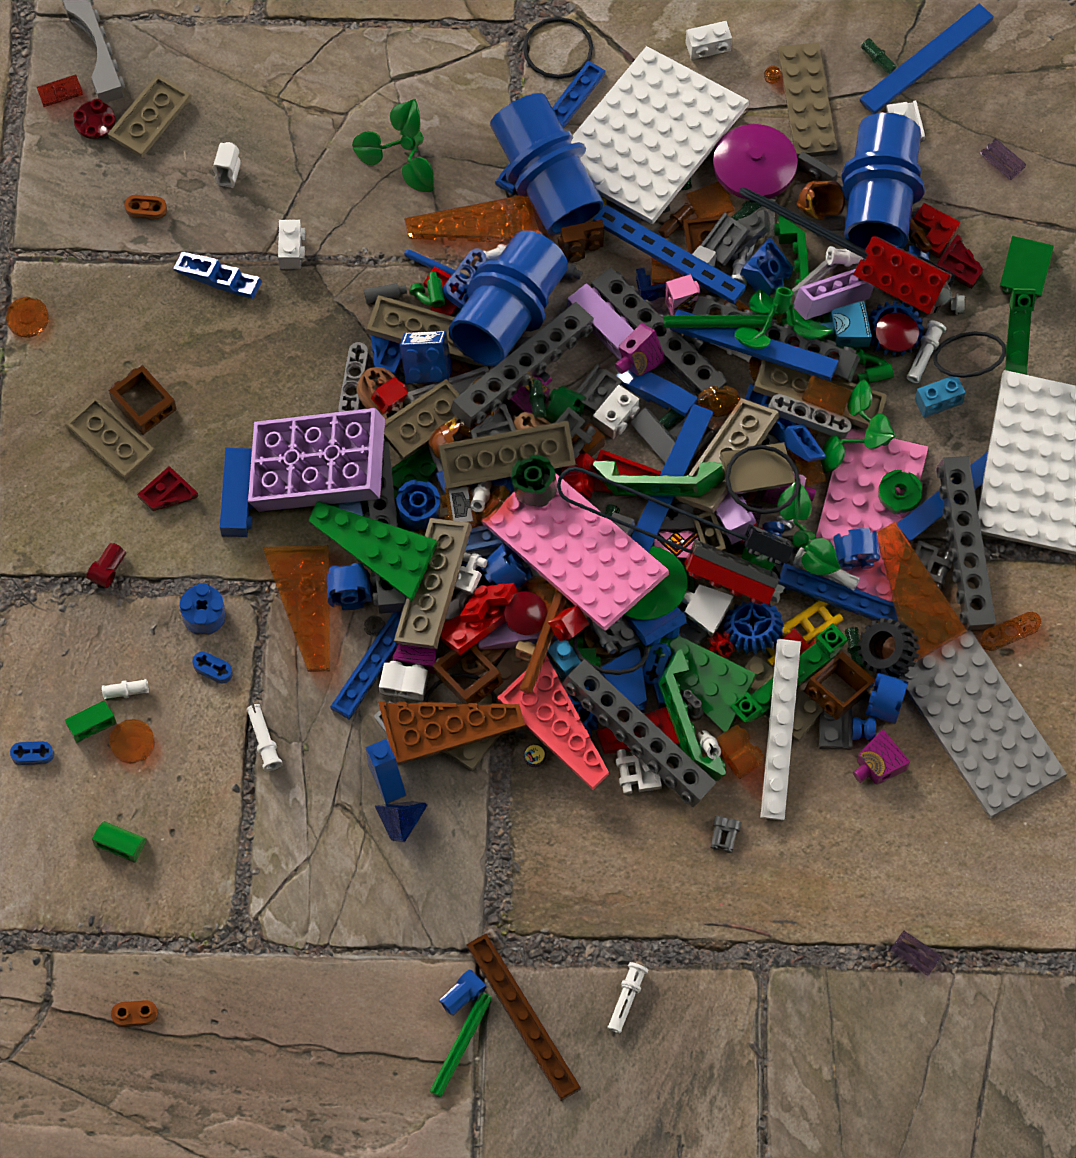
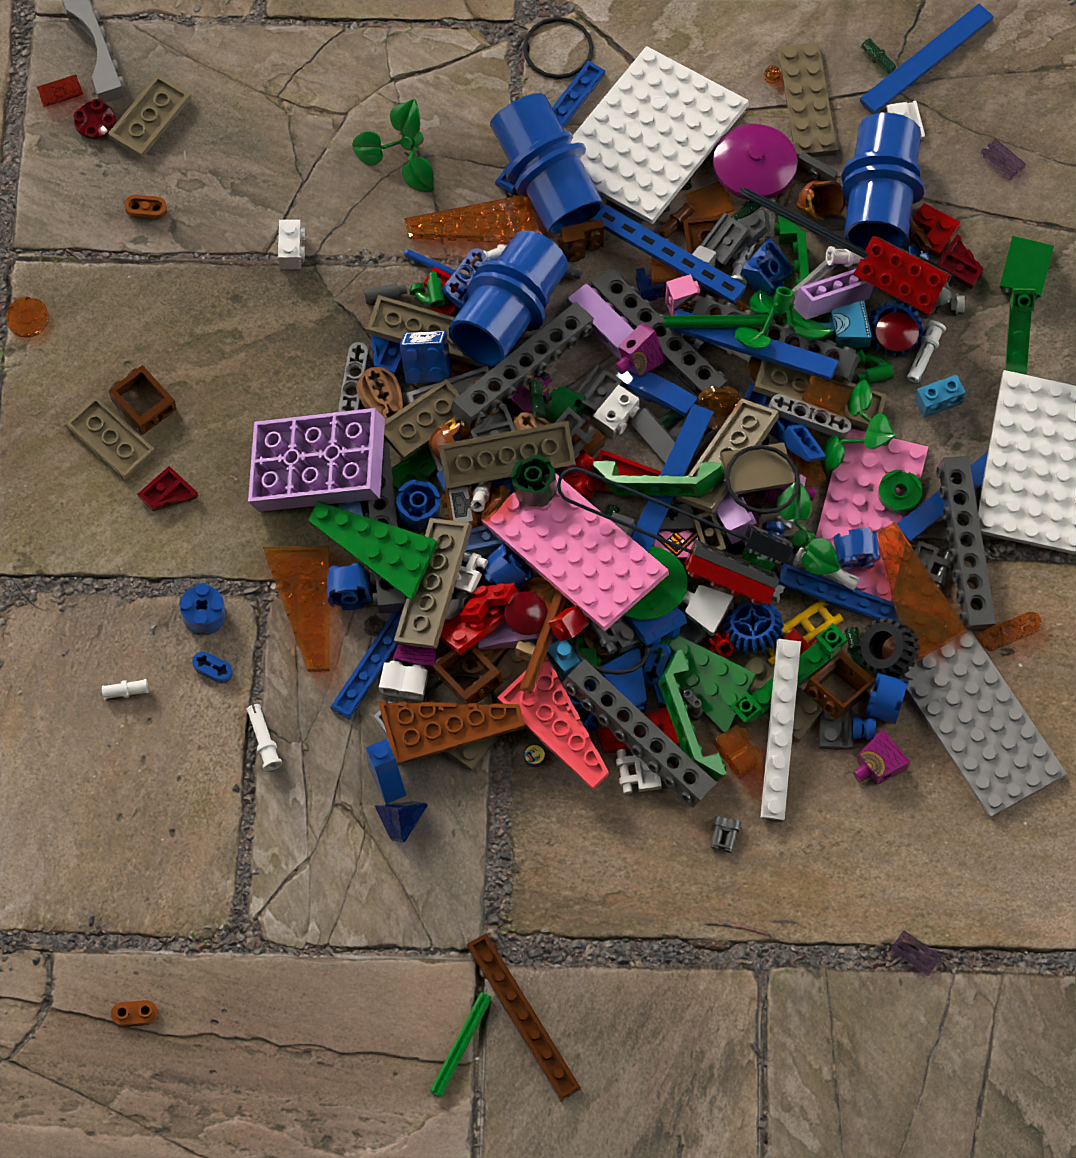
blue beam [10,741,54,765] -> none
green panel [65,701,117,743] -> none
dark red piece [86,543,126,588] -> none
green brick [92,821,147,863] -> none
clear orange tile [109,719,155,764] -> none
blue slope [173,252,262,299] -> none
white brick [213,142,241,188] -> none
blue brick [220,448,254,537] -> none
red brick [371,377,408,414] -> none
blue piece [439,969,487,1016] -> none
white pin [607,962,648,1033] -> none
white brick [686,21,732,60] -> none
white pin [696,730,721,759] -> none
black piece [933,331,1007,378] -> none

